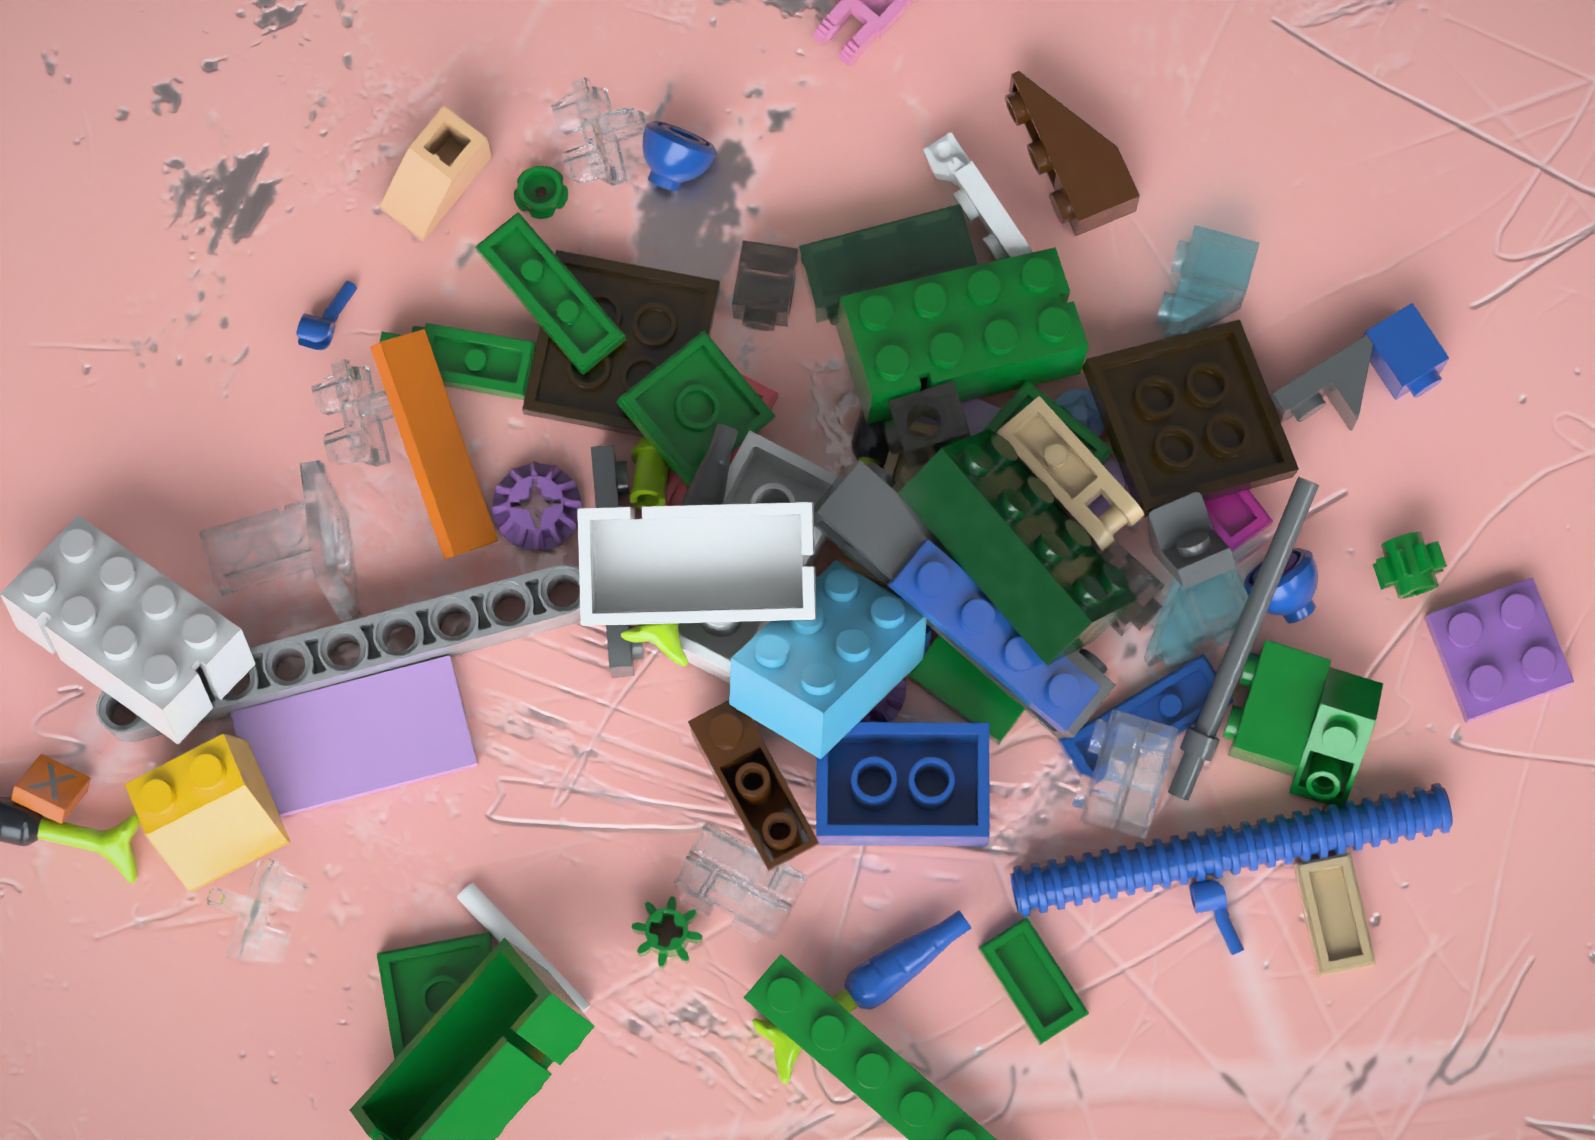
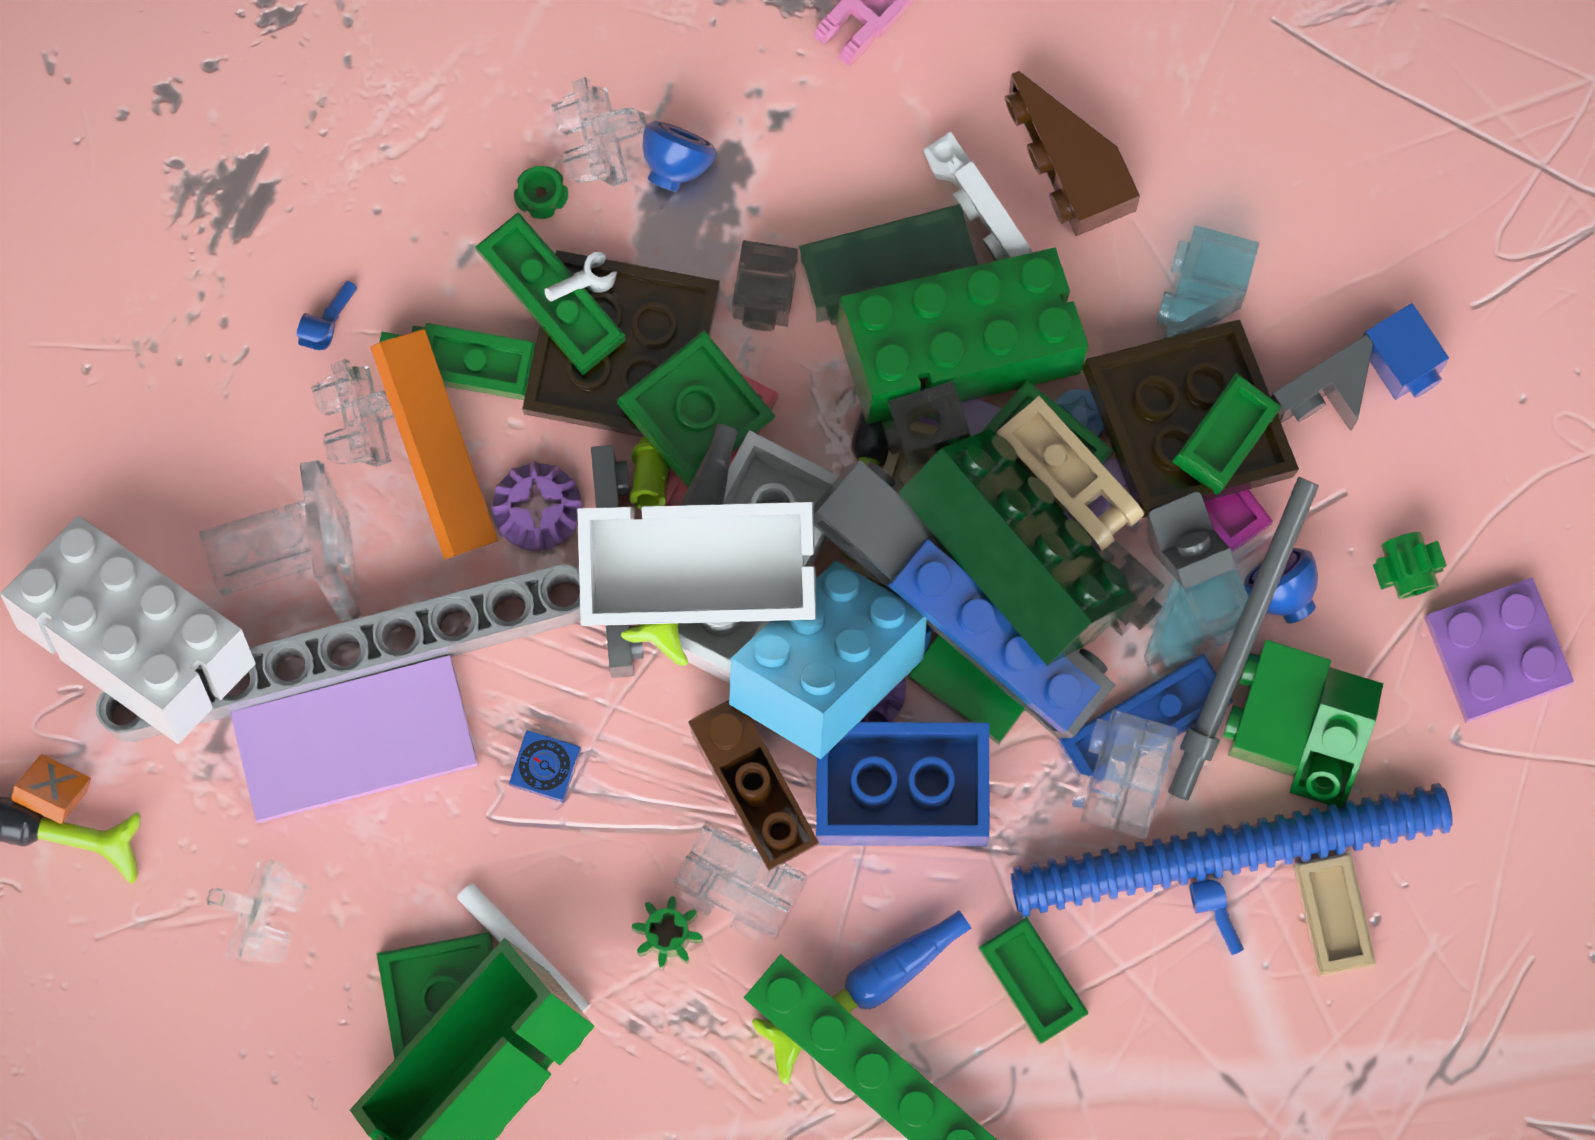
yellow slope [124,733,291,892] -> none
light nougat slope [380,105,492,241] -> none
none -> blue tile [509,730,581,803]
none -> white hand [545,252,617,301]
none -> green tile [1172,373,1282,495]

